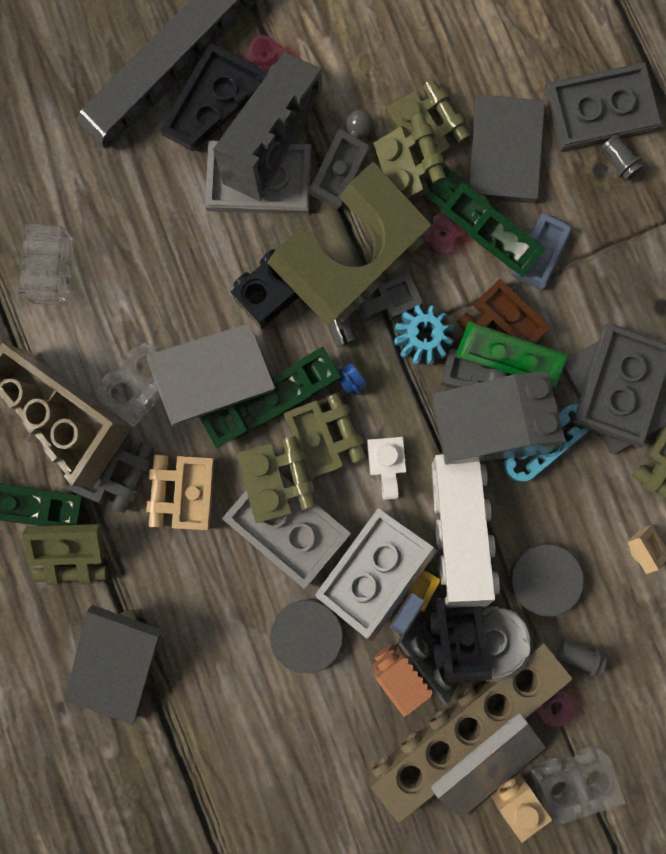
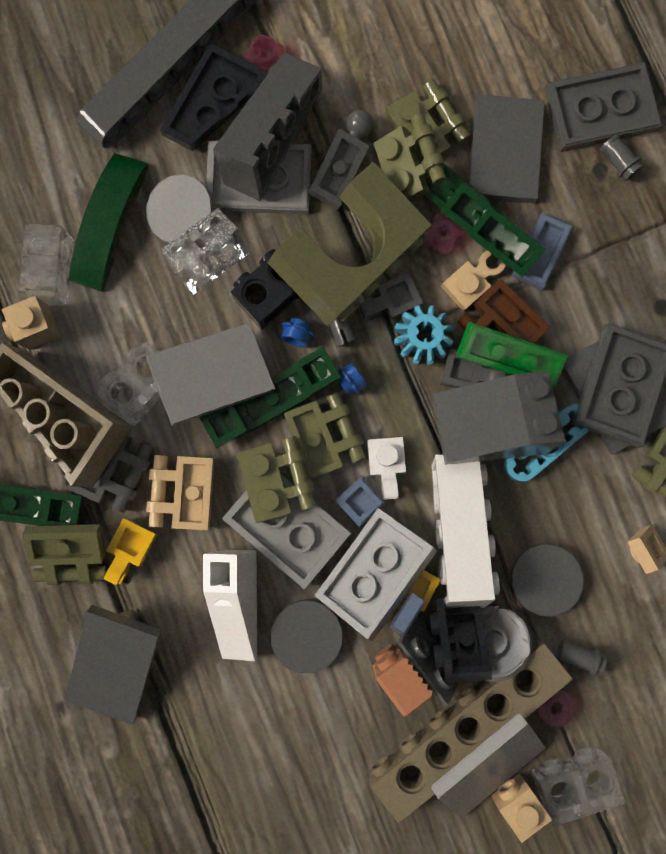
none -> tan brick [1,295,62,350]
none -> dark green slope [68,153,148,292]
none -> yellow plate [104,518,158,585]
none -> light grey tile [146,174,215,247]
none -> clear brick [160,208,248,295]
none -> white slope [203,550,257,661]
none -> blue plate [281,318,315,348]
none -> sand blue tile [335,477,385,527]
none -> tan plate [441,251,505,312]

